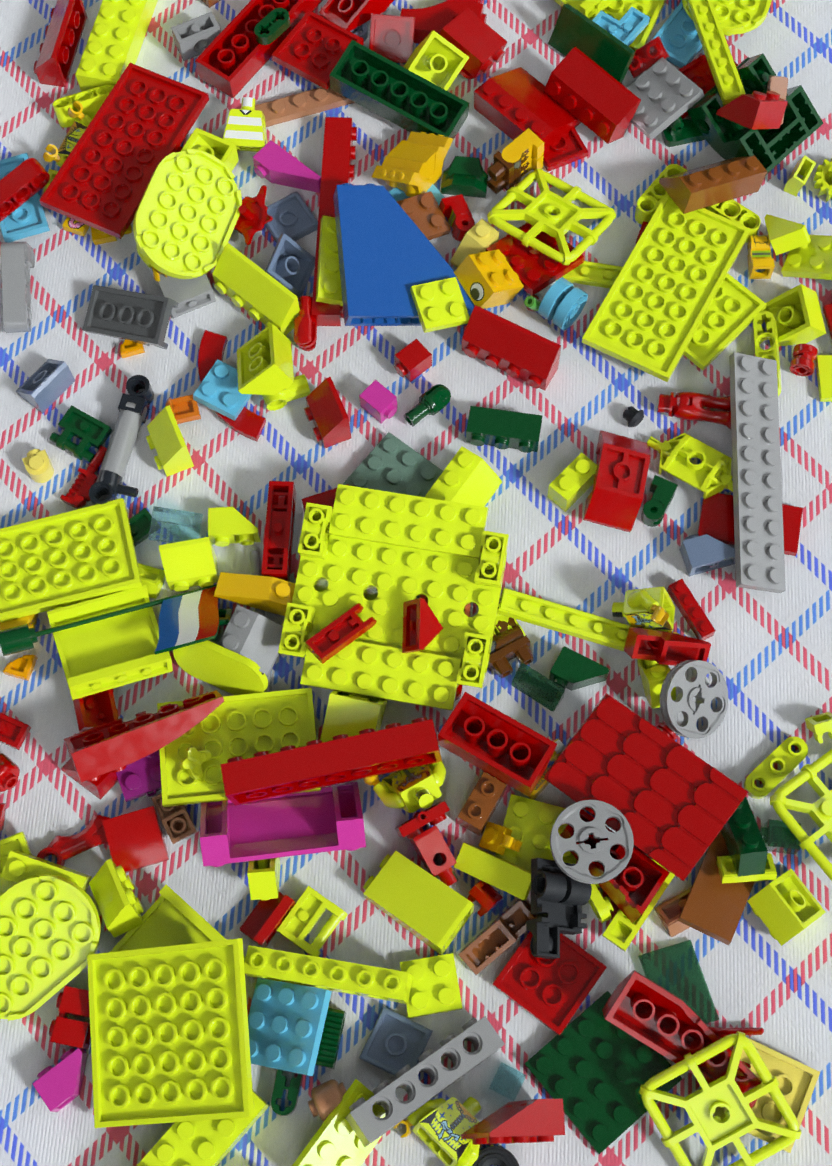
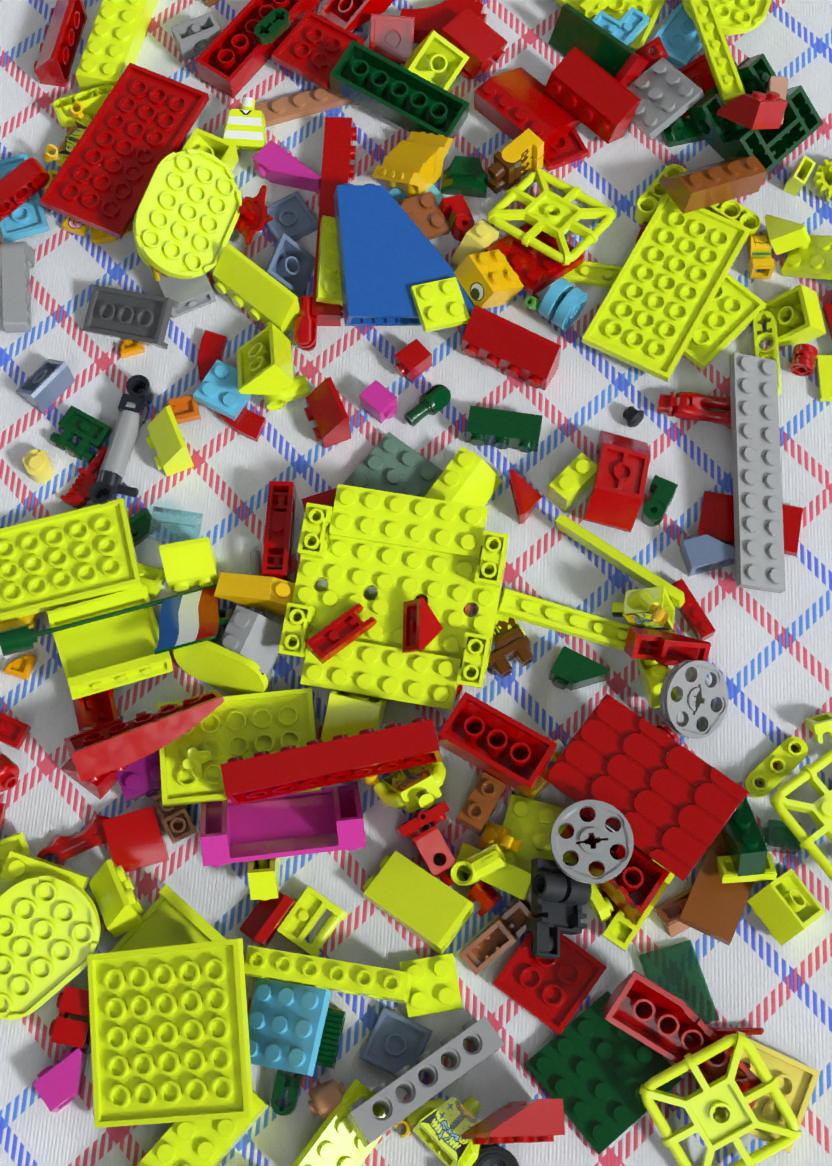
neon yellow slope [208,507,261,547] -> none
clear light blue plate [489,1062,526,1101] -> none
clear green slope [512,663,565,711] -> none
neon yellow plate [647,433,733,499] -> none
none -> neon yellow piece [451,844,507,886]
none -> red slope [508,469,542,524]
none -> neon yellow tile [555,514,685,609]
none -> red tile [615,53,649,87]

